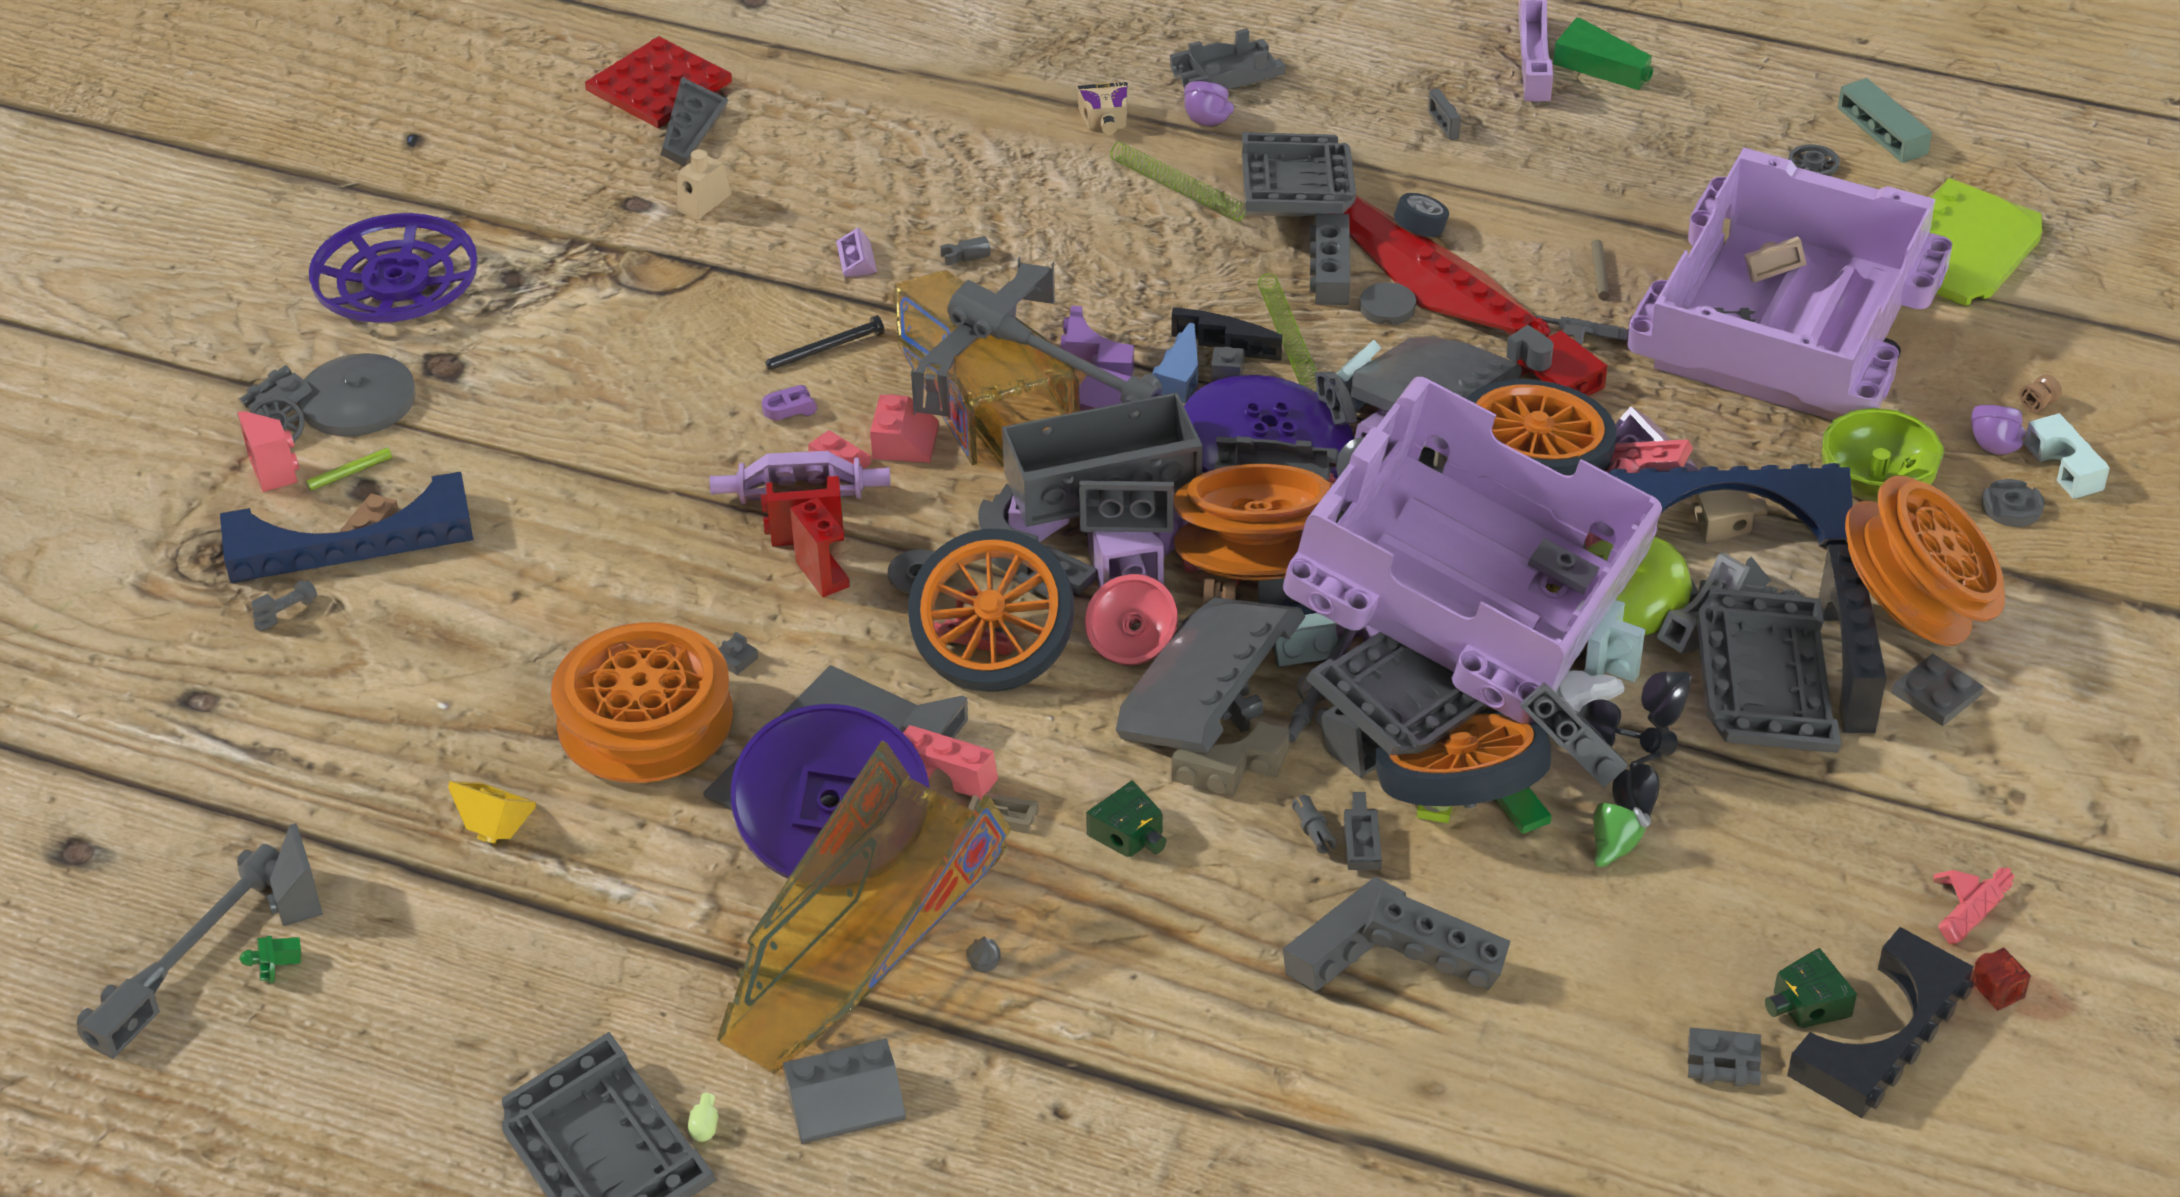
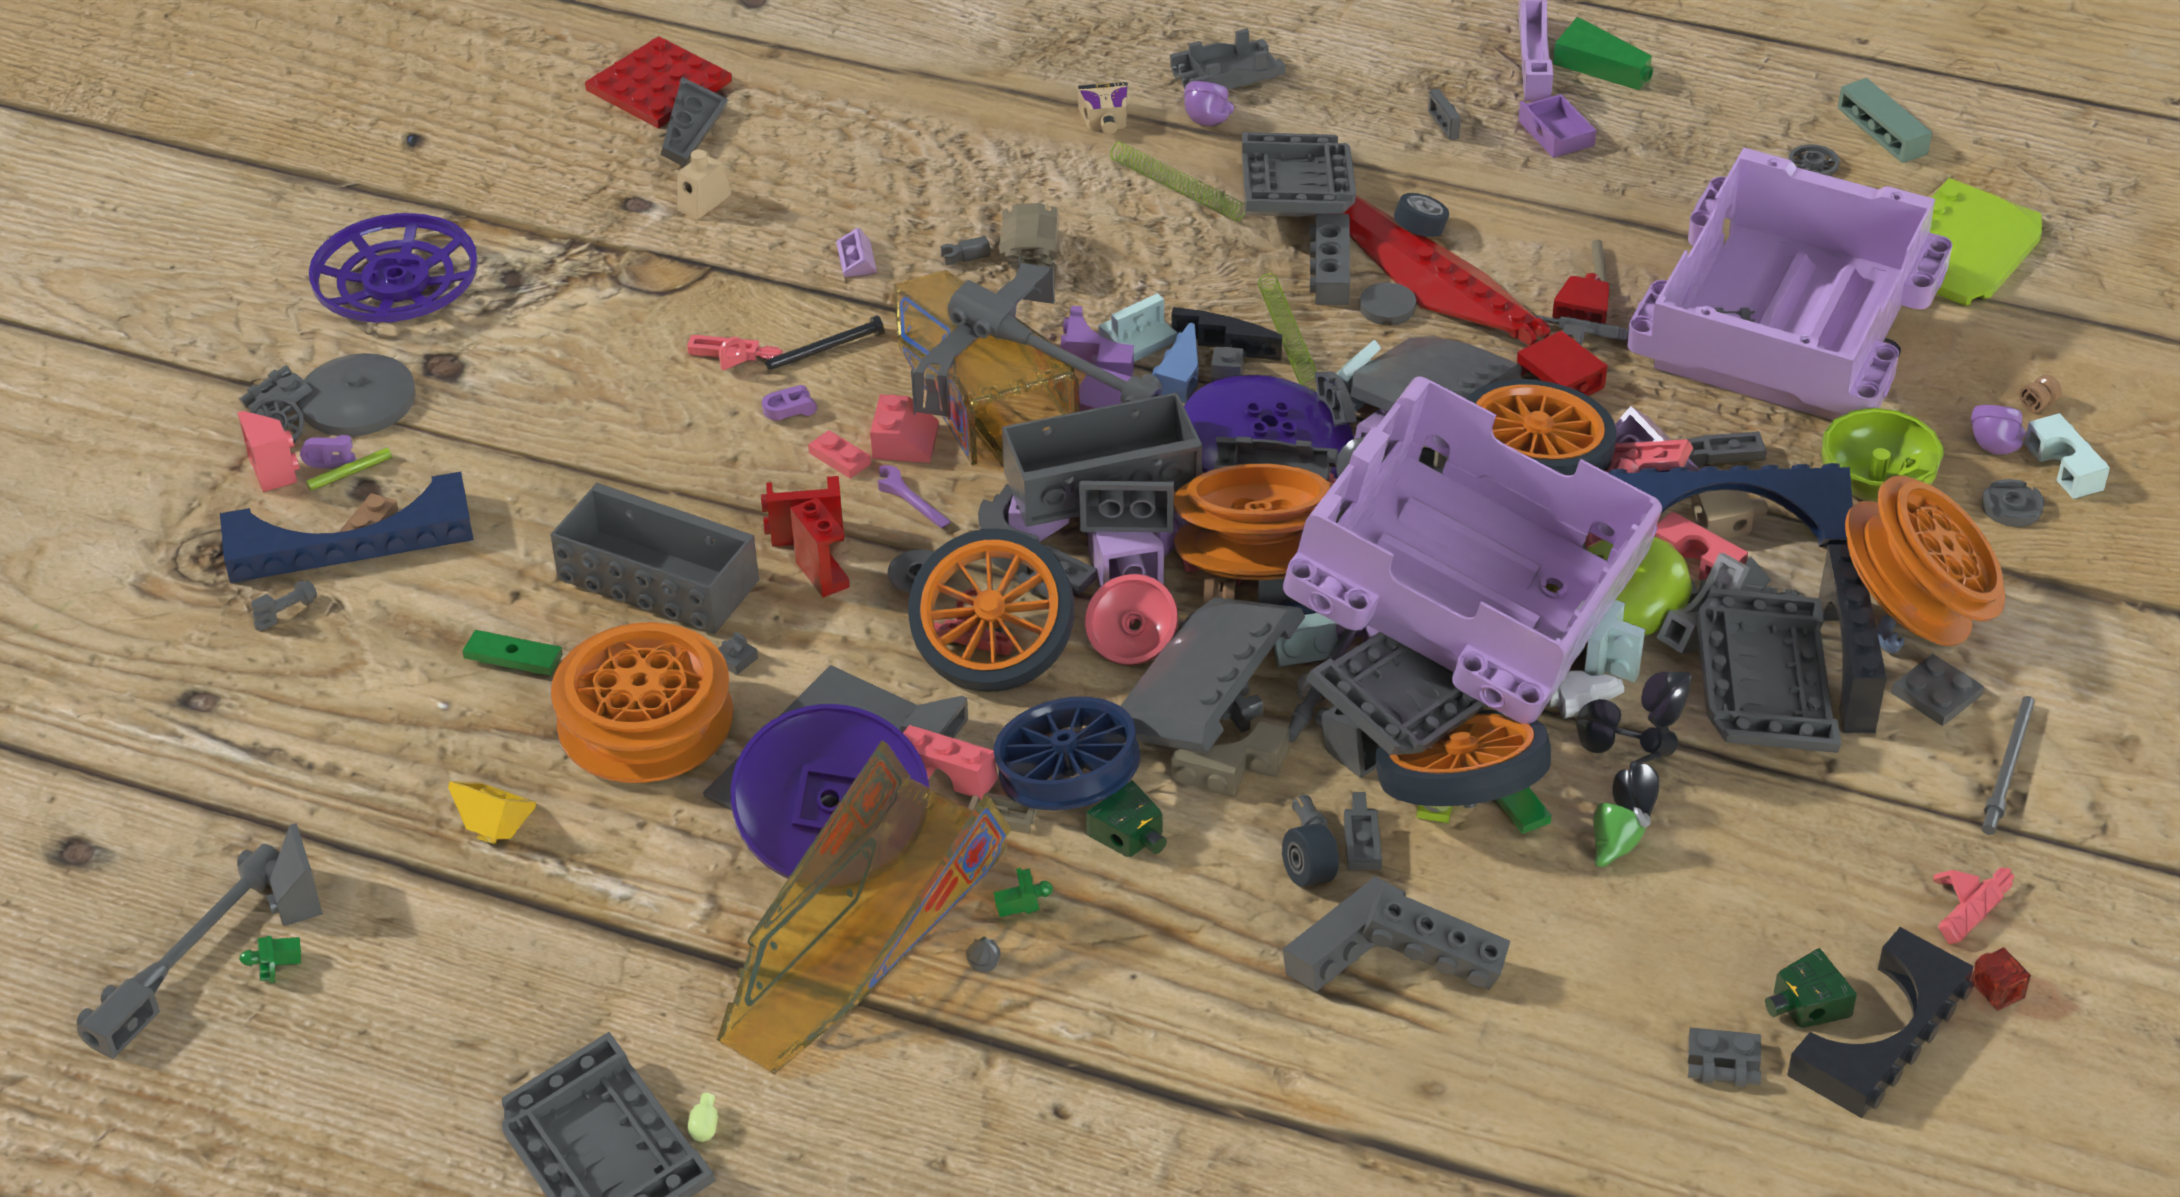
lavender plate [710,451,891,504] -> none
dark grey slope [783,1038,906,1144] -> none
dark grey leg [1506,325,1554,371] -> none
dark grey slope [1519,682,1628,788] -> none
dark grey plate [1528,538,1600,595] -> none
tan tile [1744,236,1807,283] -> none
none -> medium lavender plate [300,435,356,469]
none -> green tile [462,630,563,676]
none -> dark grey piece [550,483,759,634]
none -> coral piece [687,335,783,371]
none -> medium lavender piece [878,465,951,529]
none -> dark blue wheel [993,697,1141,811]
none -> green piece [993,868,1053,917]
none -> dark tan brick [1000,203,1059,269]
none -> light aqua bracket [1098,293,1178,362]
none -> black wheel [1282,823,1339,887]
none -> medium lavender container [1518,94,1596,158]
none -> red torso [1552,273,1609,324]
none -> coral arch [1655,511,1748,581]
none -> dark grey hinge [1684,431,1767,467]
none -> sand blue arm [1877,615,1904,653]
none -> dark grey bar [1982,696,2035,835]

